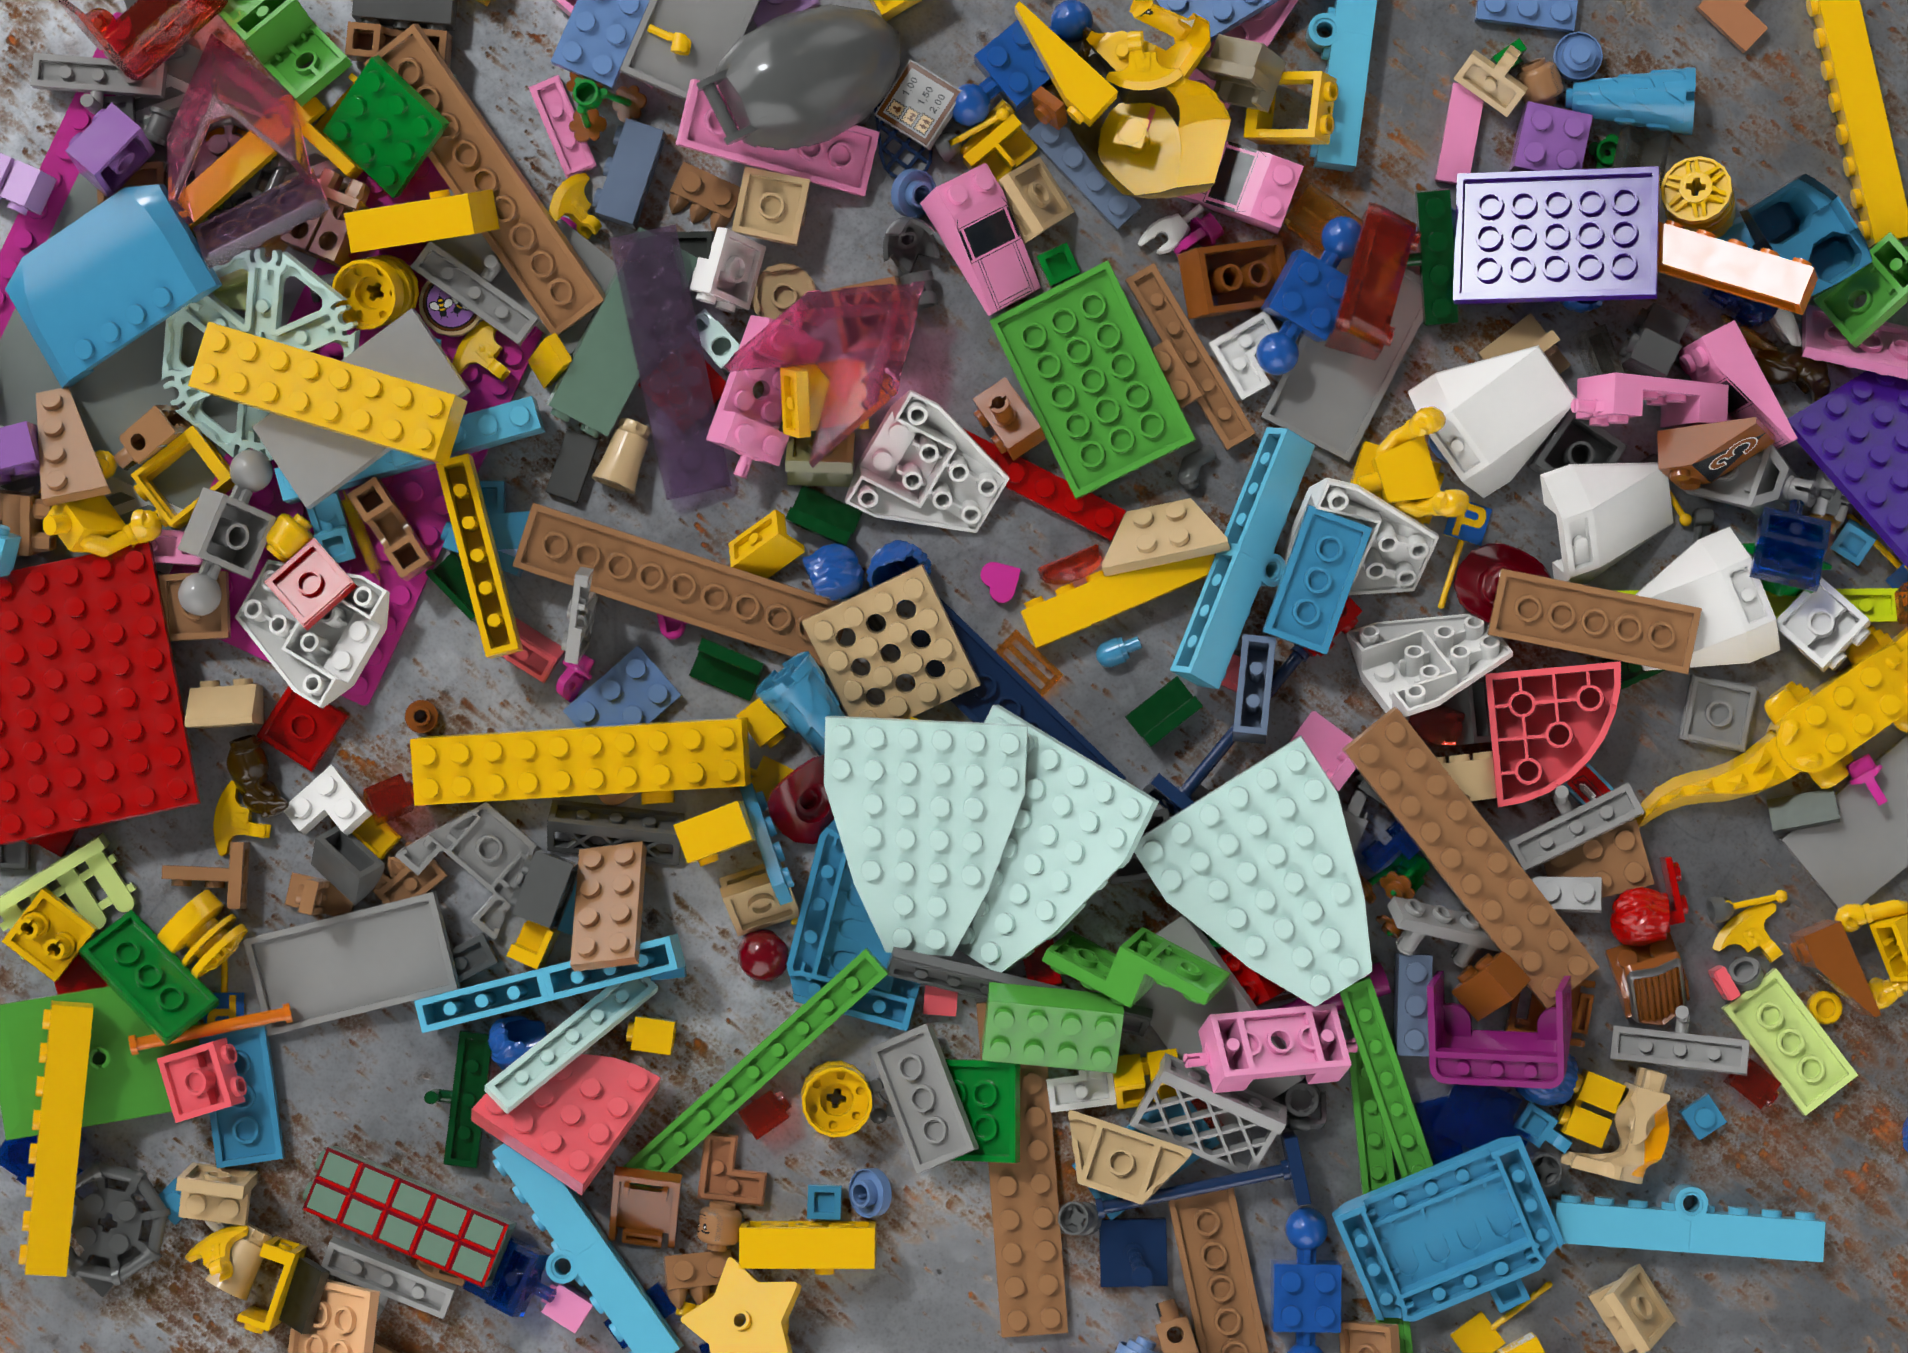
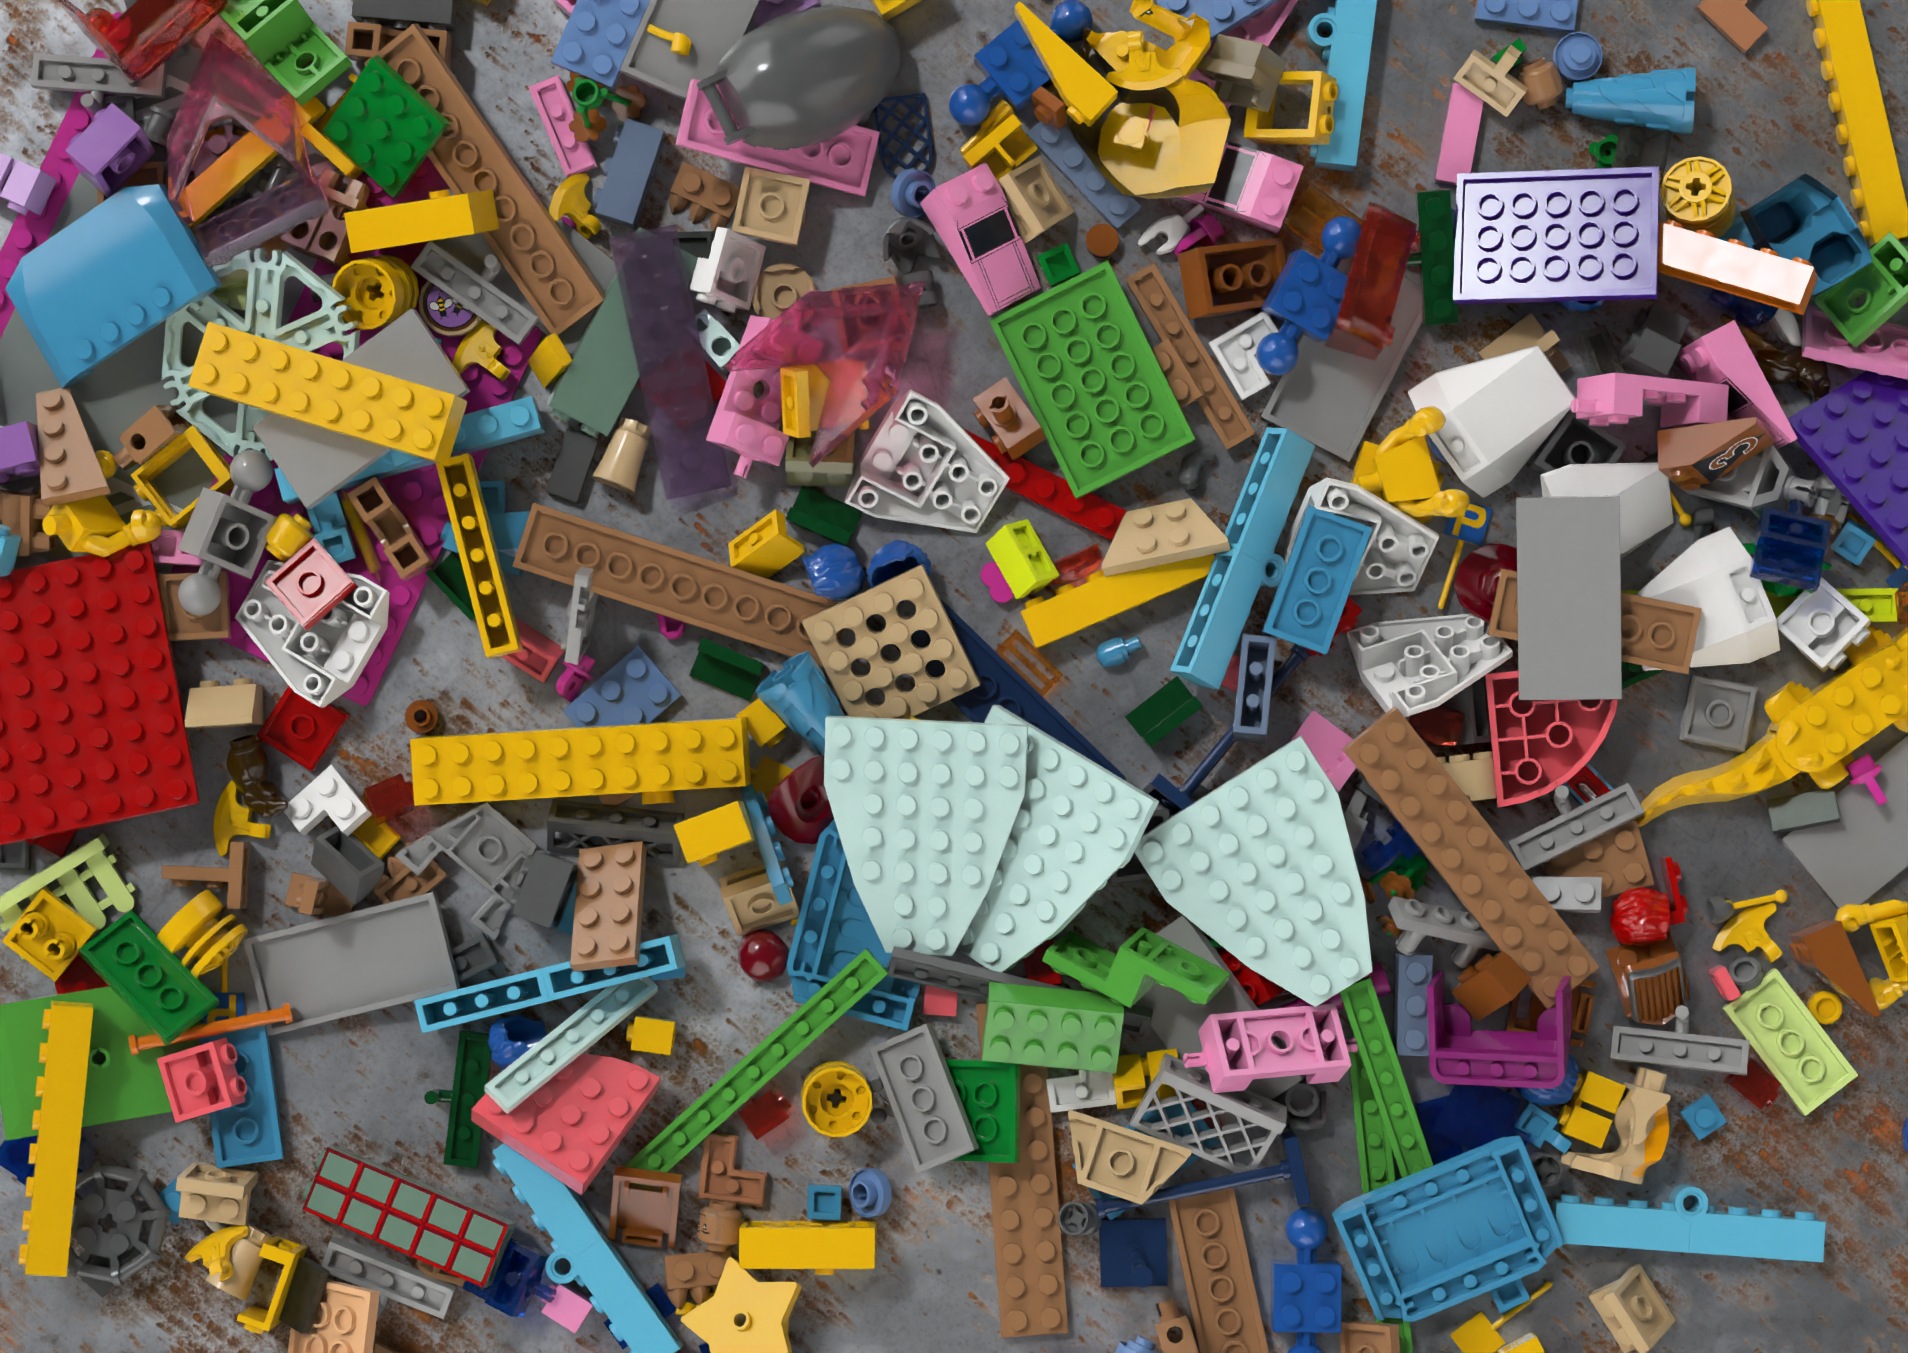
yellow panel [506,920,561,970] -> none
tile [874,59,962,150] -> none
hinge [935,108,1009,162] -> none
medium lavender brick [1509,101,1593,172] -> none
none -> neon yellow hinge [985,519,1059,600]
none -> dark orange tile [1085,224,1119,258]
none -> light grey tile [1516,495,1622,700]

